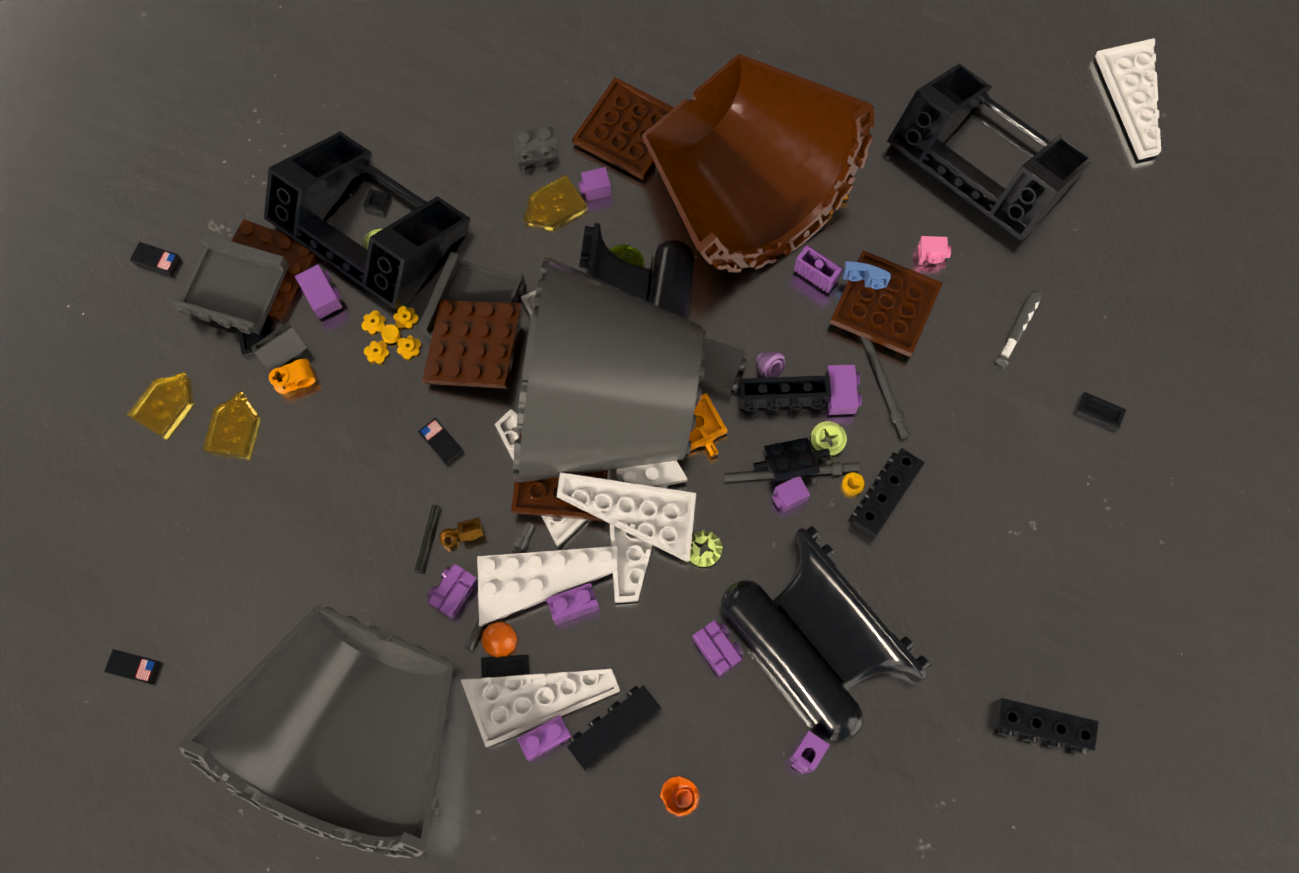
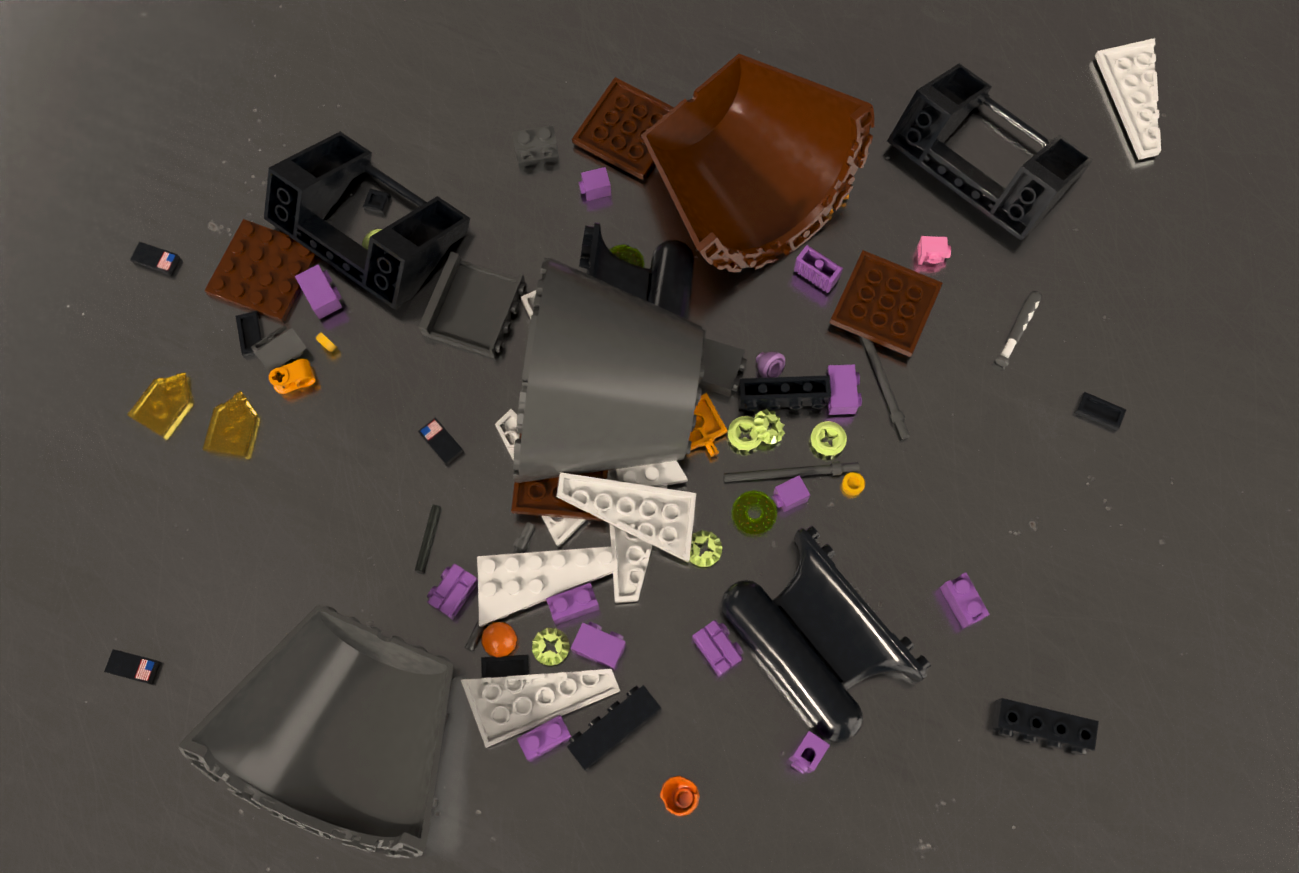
dark grey panel [171,233,289,334] -> none
yellow plant [361,306,422,364] -> none
reddish brown plate [422,300,524,389] -> none
pearl gold plate [439,517,483,547] -> none
clear yellow tile [522,175,588,228] -> none
black plate [753,437,830,481] -> none
medium blue slope [842,261,891,289] -> none
black brick [850,448,925,541] -> none
none -> yellow tile [316,332,337,352]
none -> yellowish green gear [532,628,570,666]
none -> medium lavender brick [571,622,626,671]
none -> yellowish green gear [728,416,762,451]
none -> clear neon green tile [731,490,777,536]
none -> yellowish green gear [753,409,785,444]
none -> medium lavender brick [940,572,990,629]

